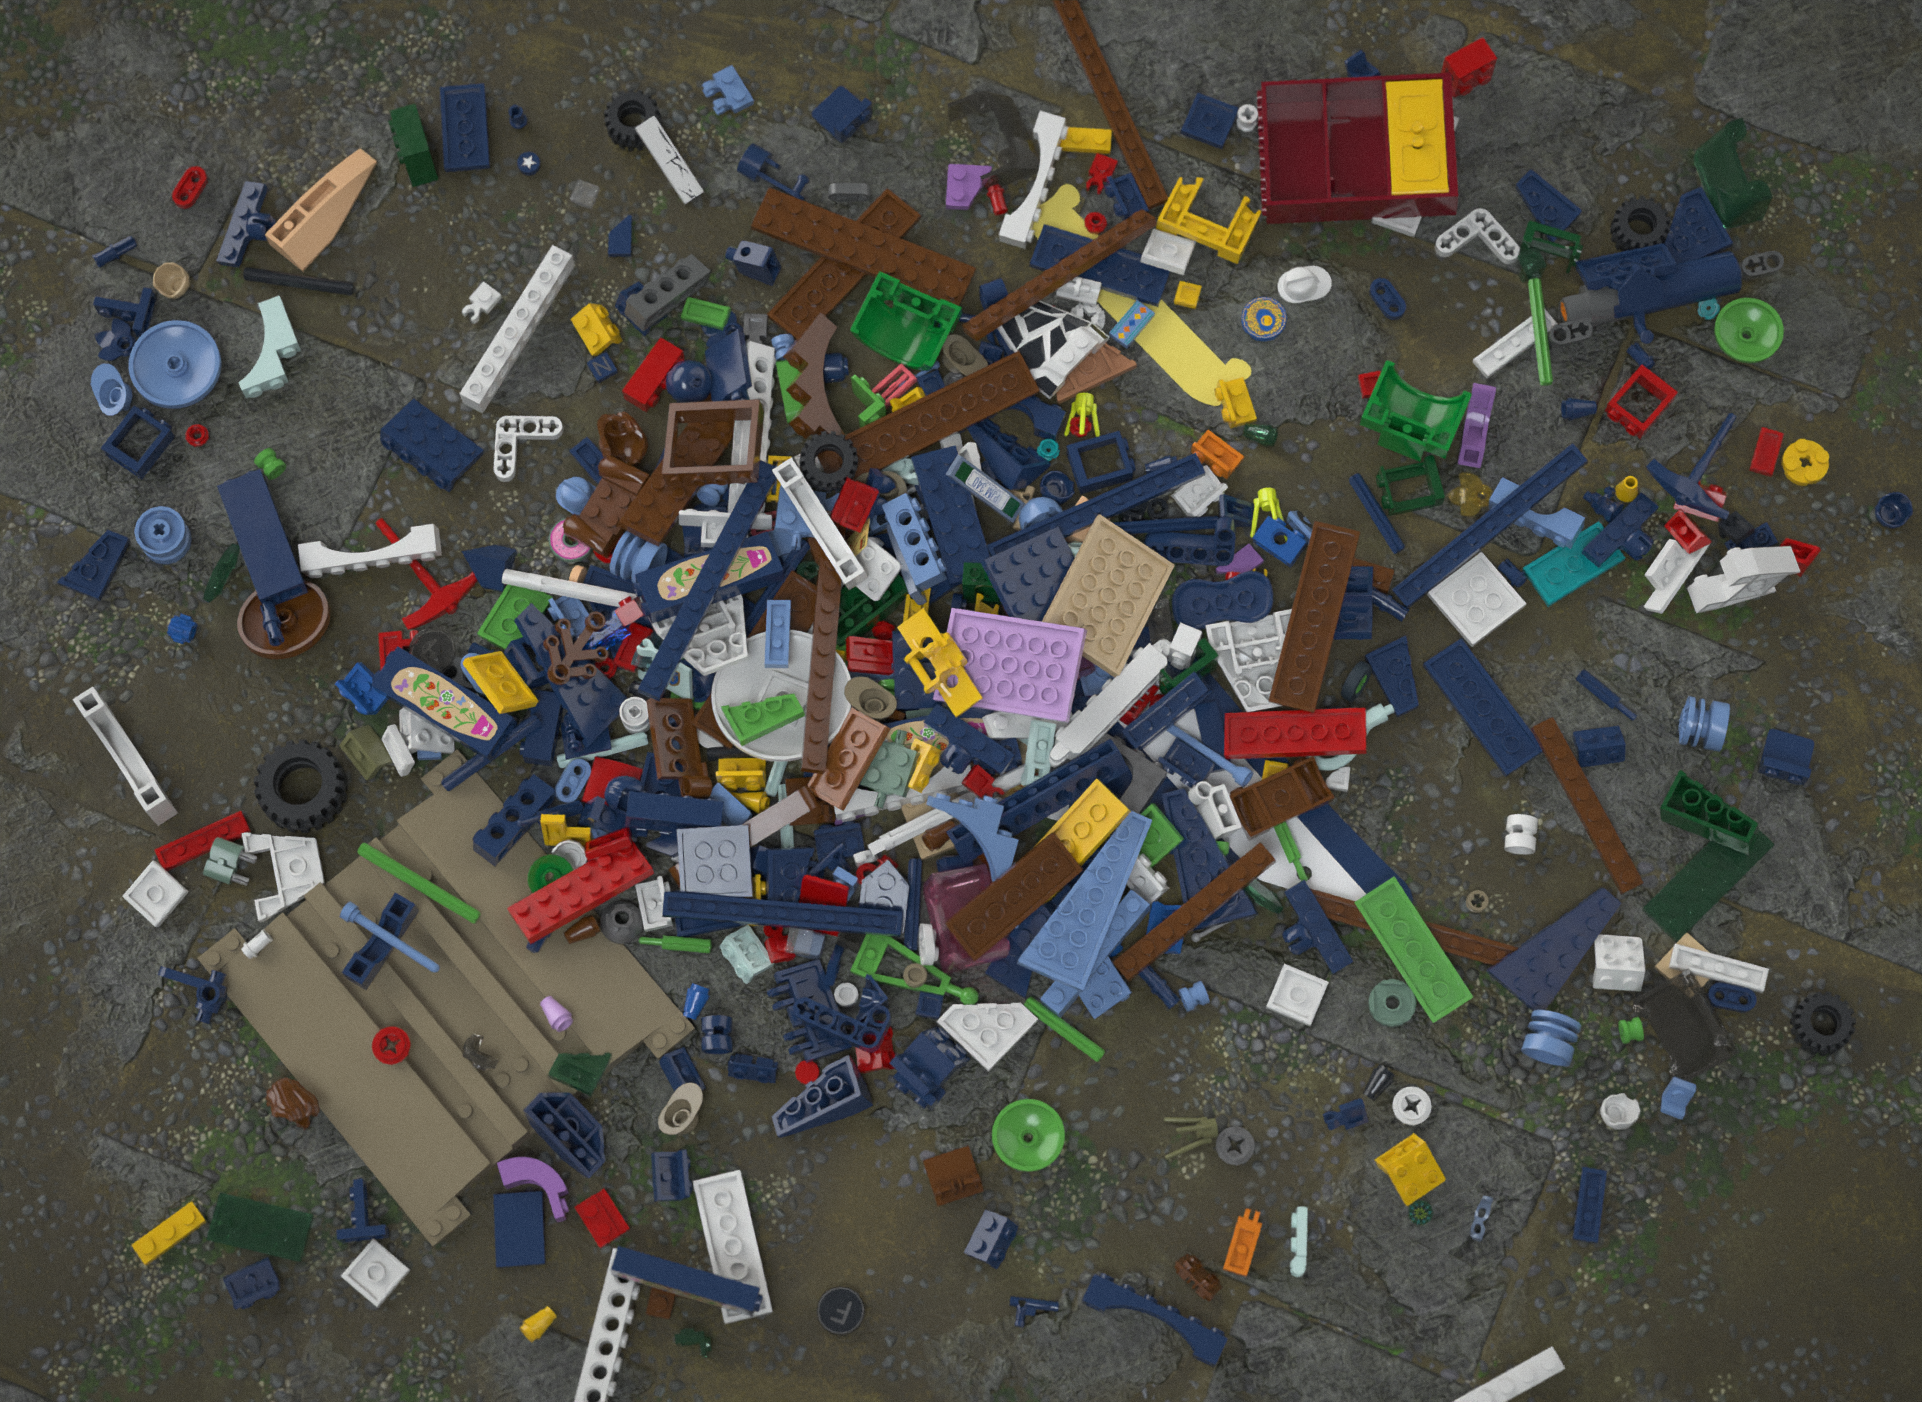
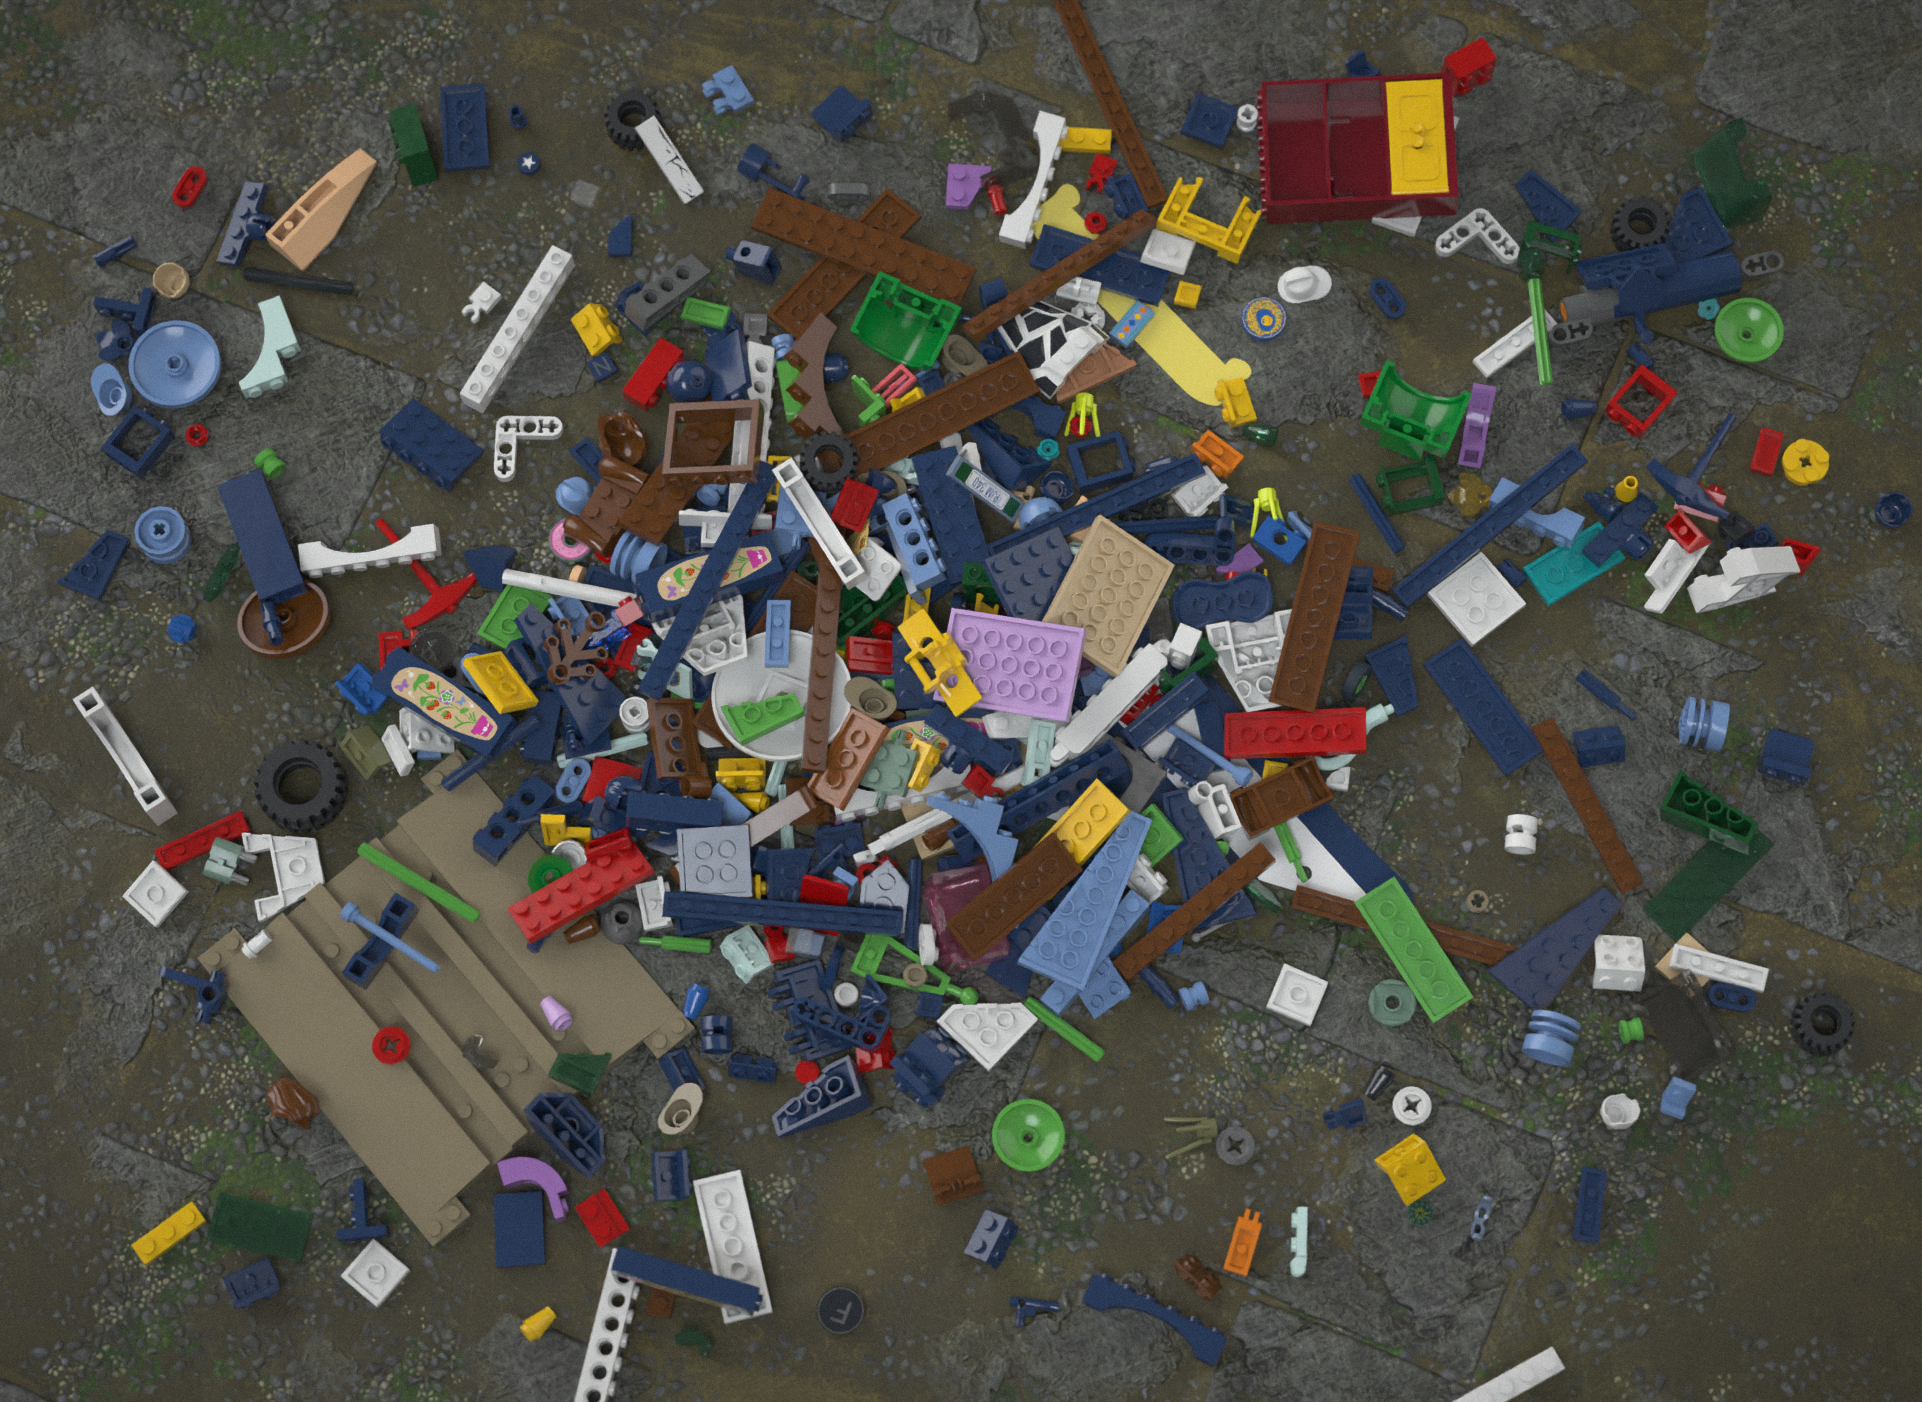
dark blue plate [1282,880,1353,974] -> none

